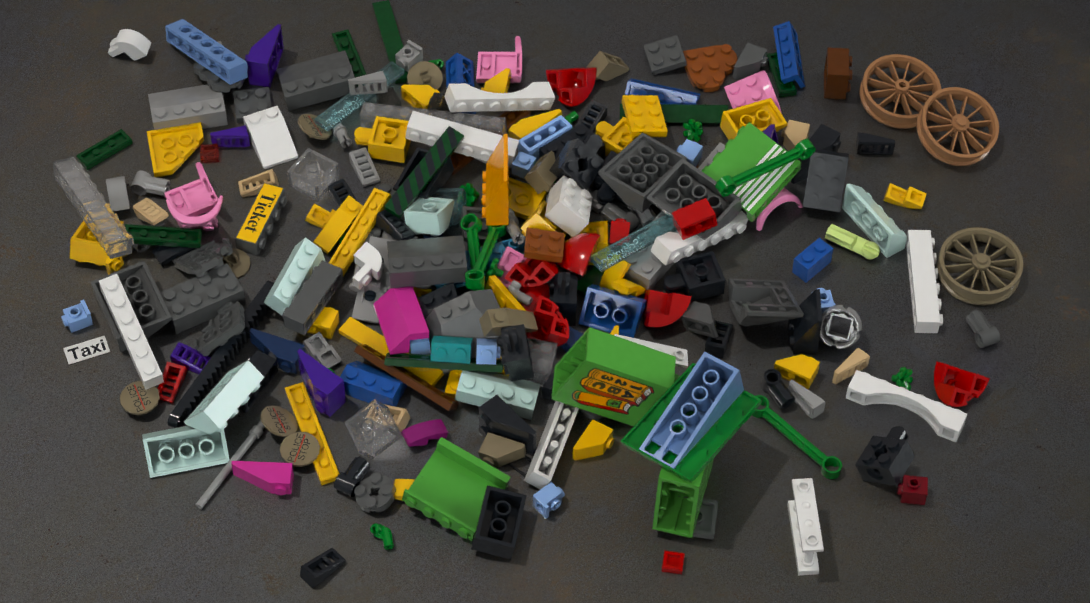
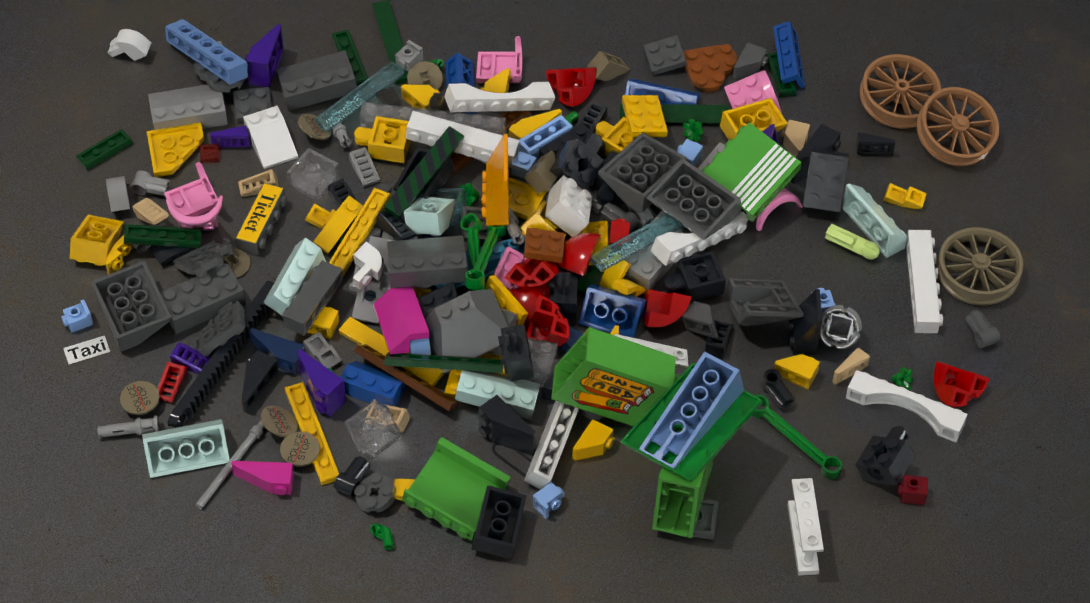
clear brick [53,157,134,259] -> none
white brick [99,274,164,390] -> none
light aqua slope [184,360,264,434] -> none
black slope [300,548,346,588] -> none
light grey slope [348,71,388,95] -> none
magenta slope [402,419,449,447] -> none
teal brick [431,336,473,364] -> none
light blue brick [476,338,500,365] -> none
dark tan slope [479,308,538,337] -> none
dark tan slope [479,432,526,468] -> none
green plant [485,258,504,281] -> none
light grey arm [508,280,533,306] -> none
red tile [661,550,685,575] -> none
red brick [671,198,718,240] -> none
green piece [715,139,816,197] -> none
light grey slope [788,380,826,419] -> none
blue brick [792,238,834,283] -> none
reddish brown brick [824,47,852,99] -> none
none -> light grey pin [97,415,160,438]

